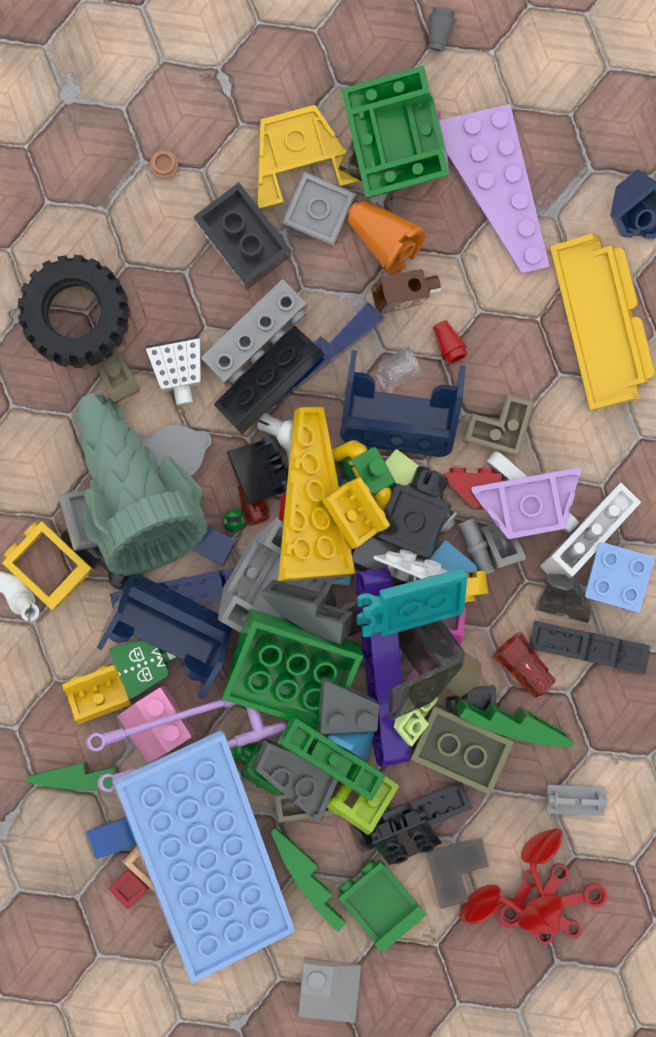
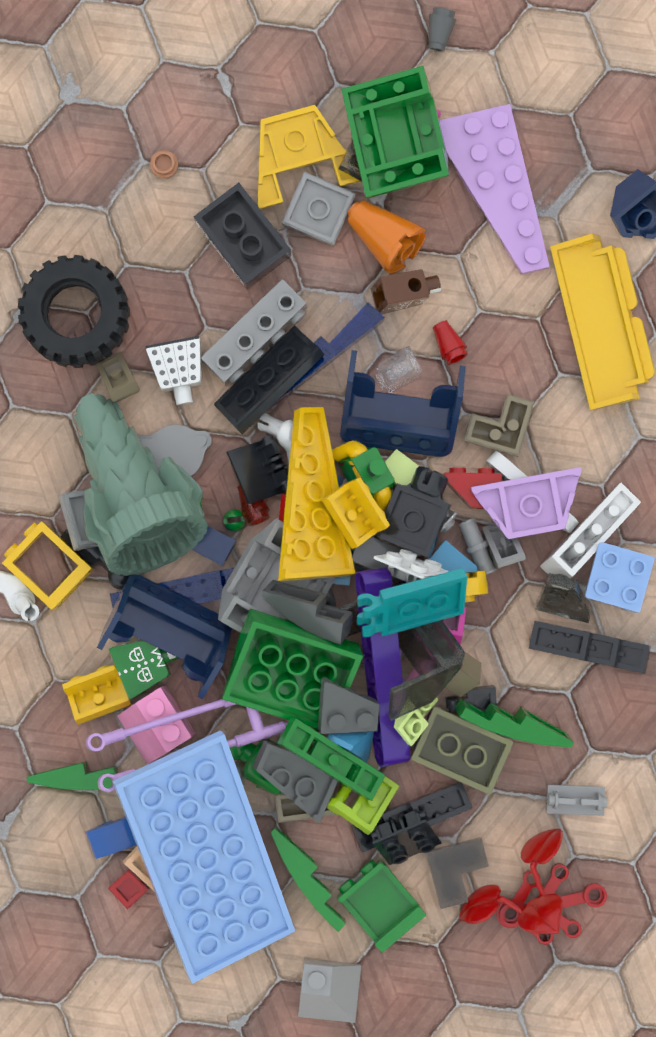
clear red plant [491,631,556,698] -> none

